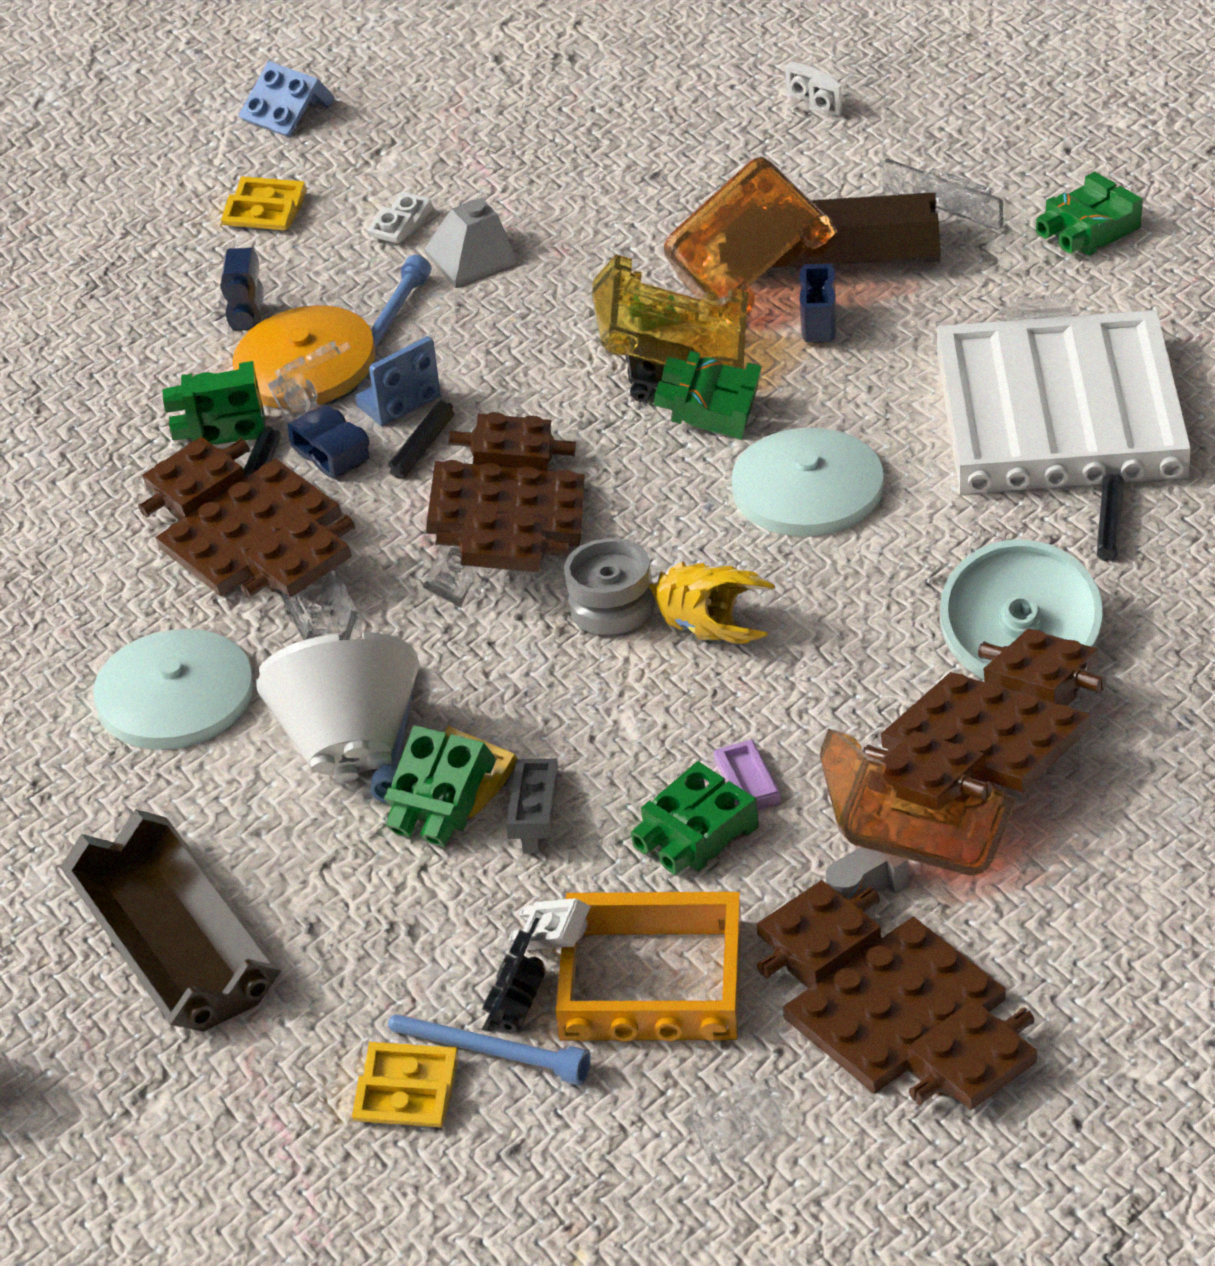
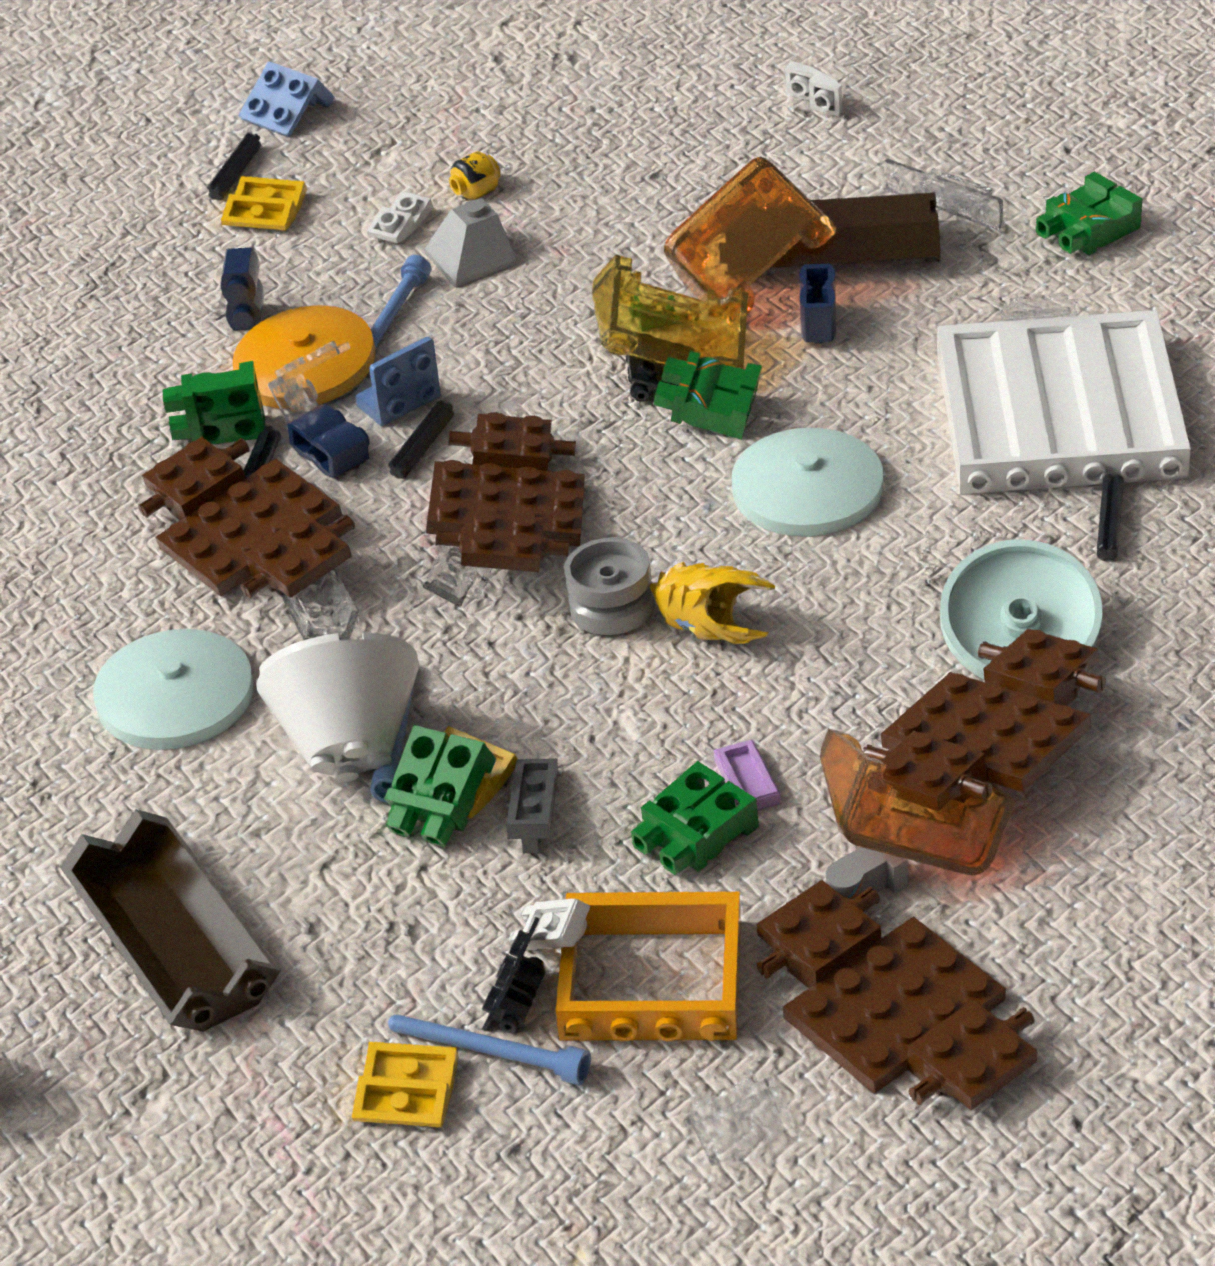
none -> black axle [207,133,261,200]
none -> yellow head [449,151,501,200]

